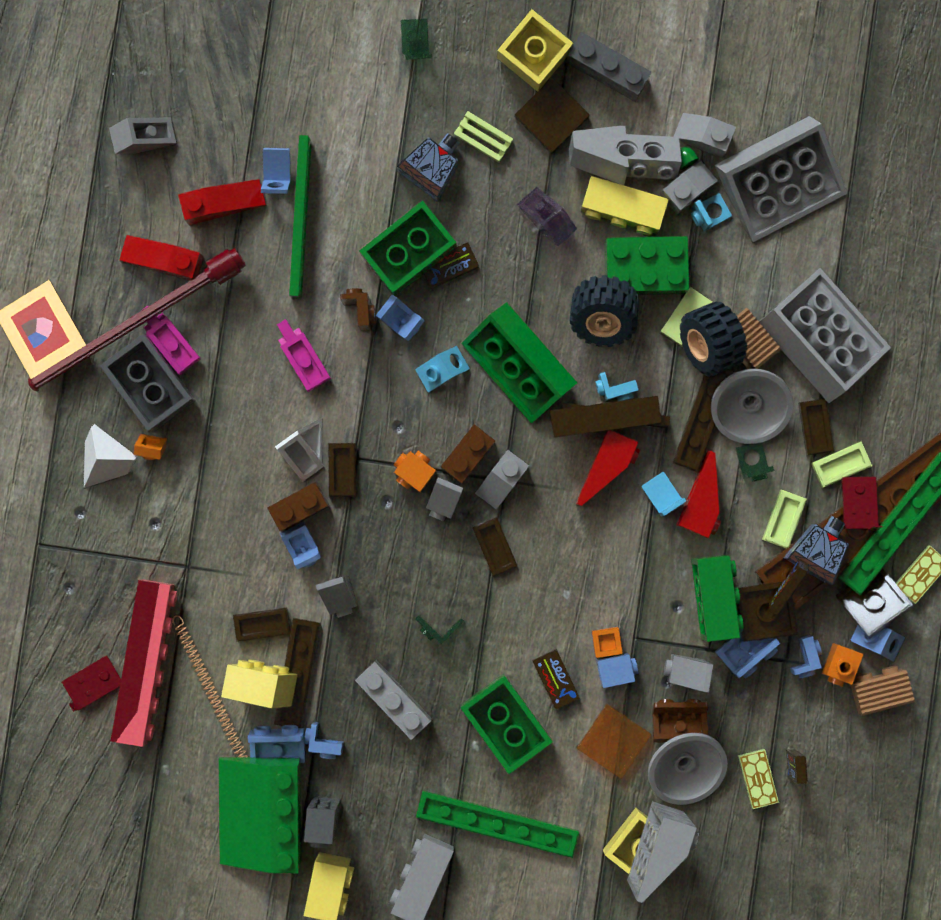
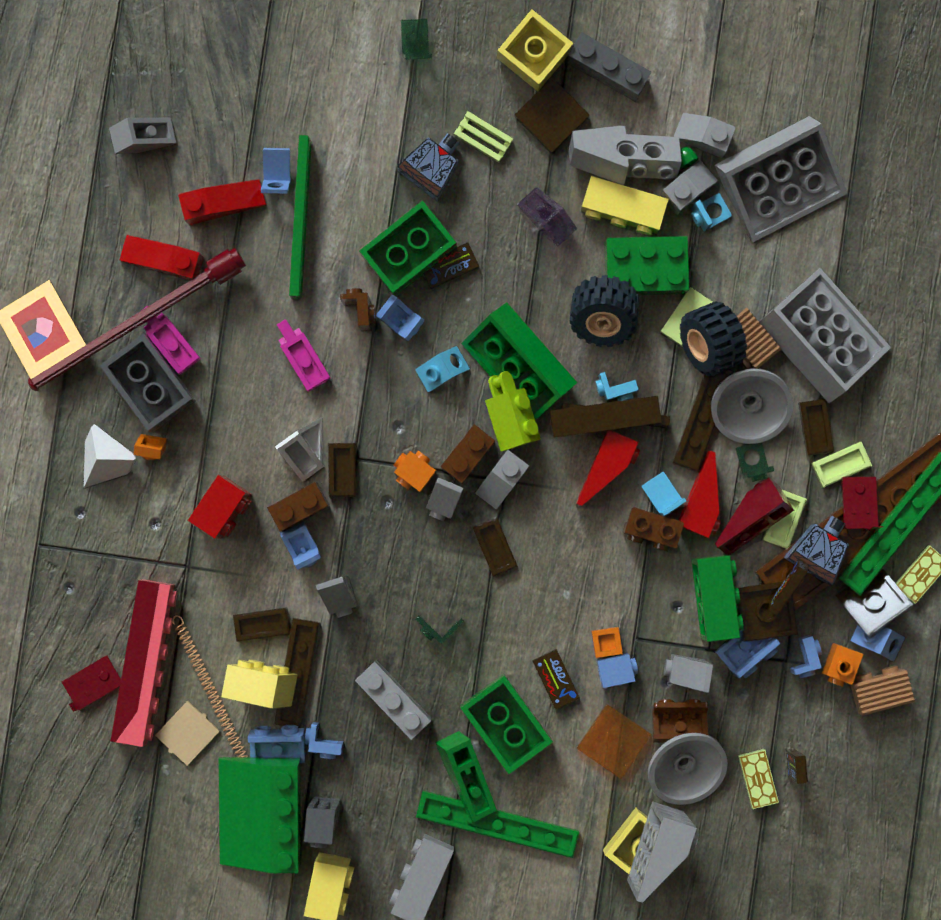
none -> tan piece [155,701,220,766]
none -> red brick [187,475,252,539]
none -> green slope [435,731,497,822]
none -> lime brick [485,371,541,452]
none -> reddish brown bracket [622,507,684,552]
none -> dark red slope [715,477,794,555]

